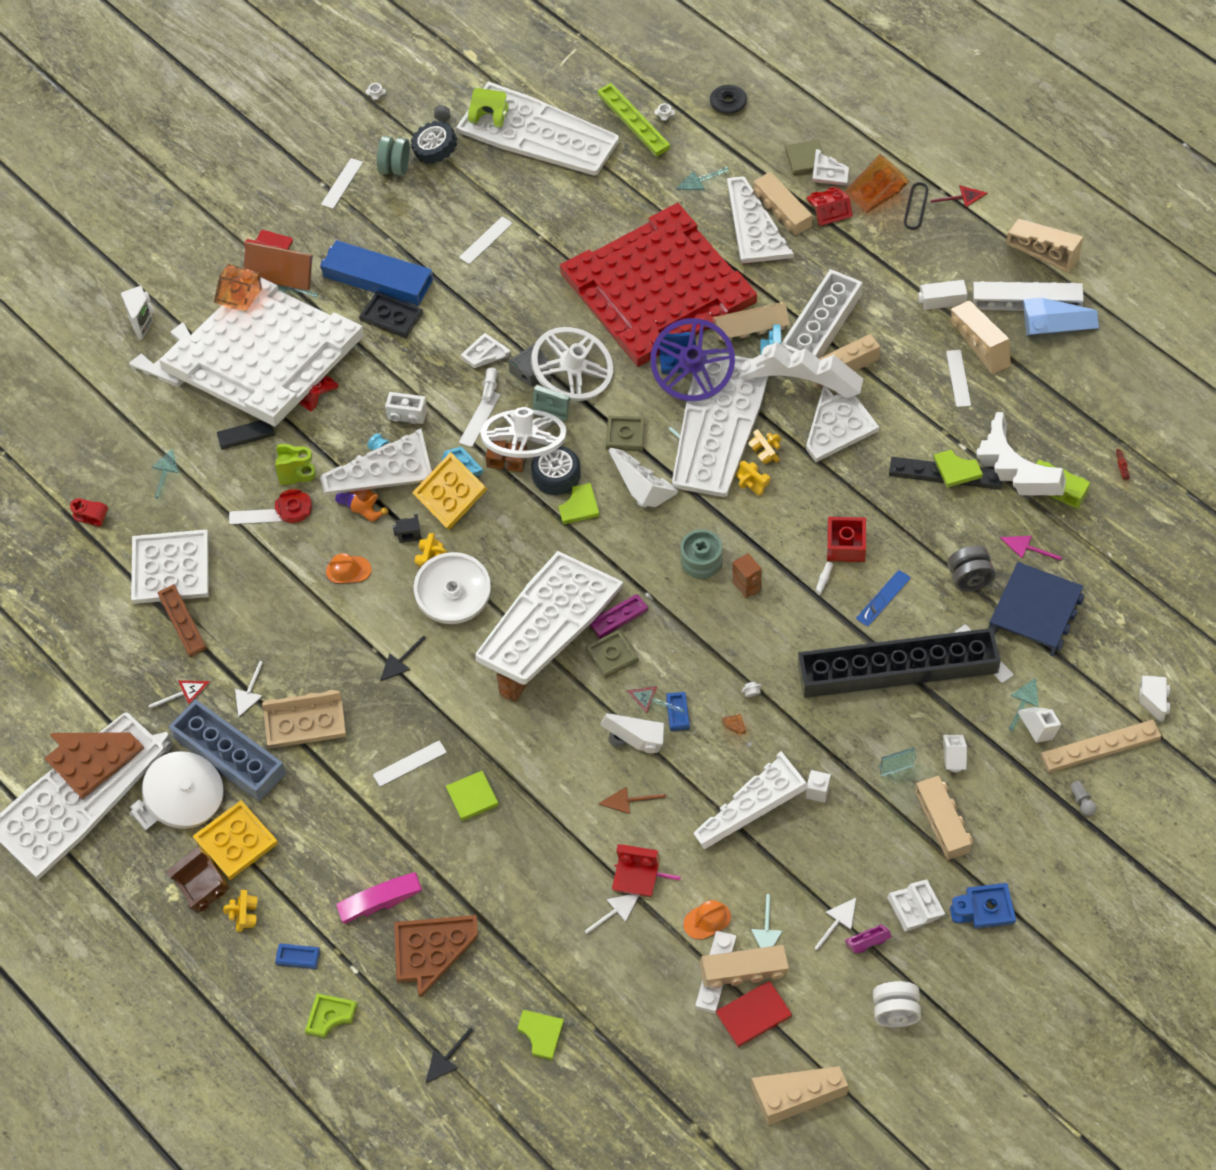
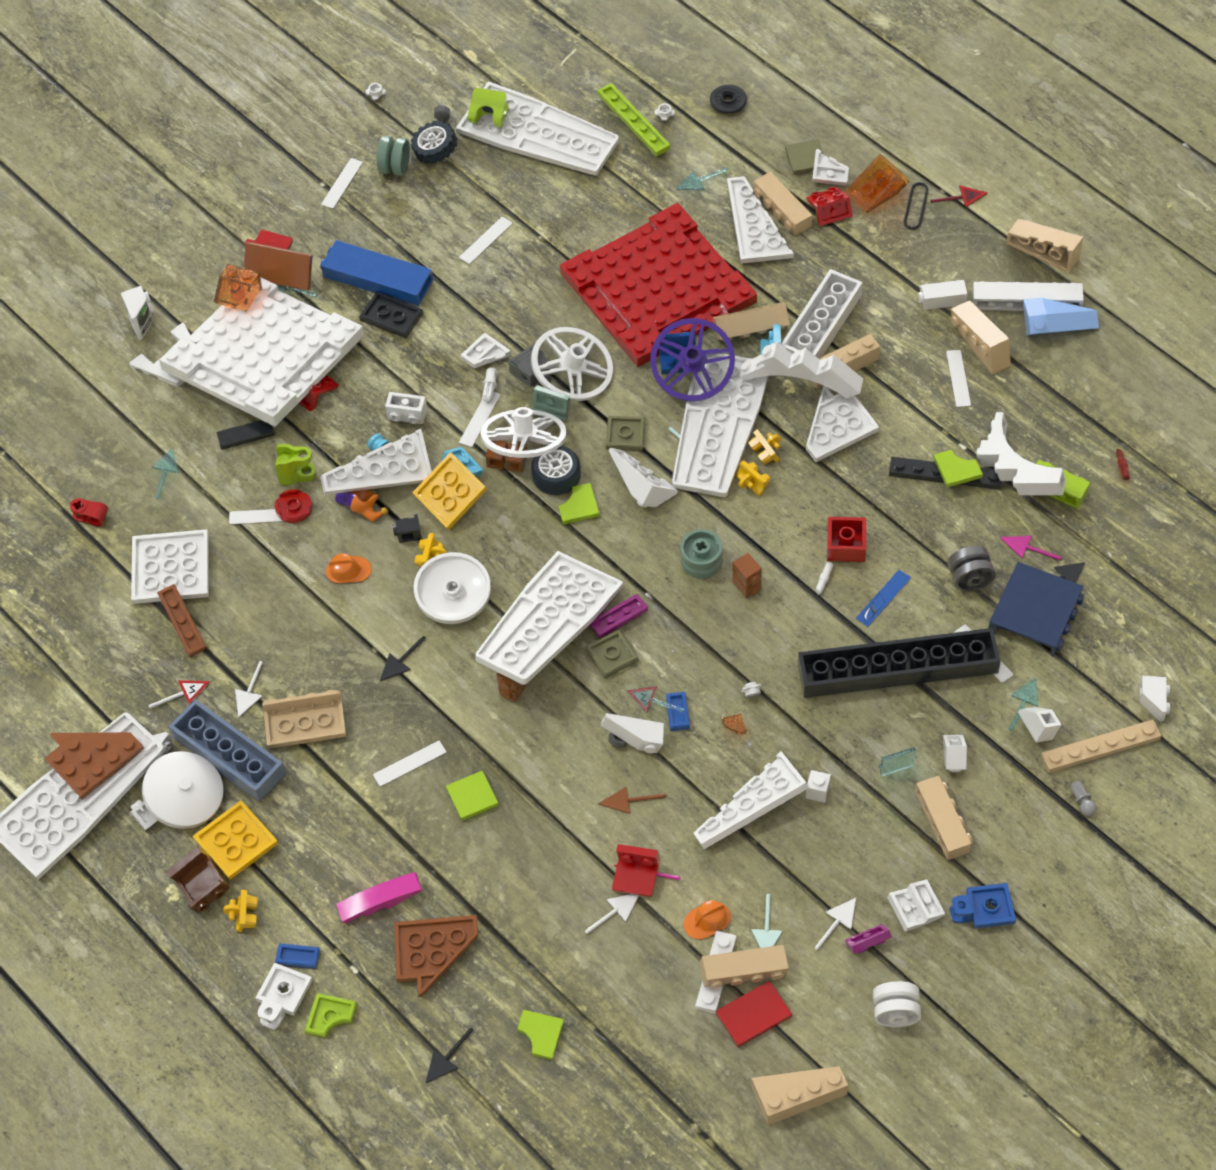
none -> white plate [256,963,313,1030]
none -> black piece [1054,562,1085,583]

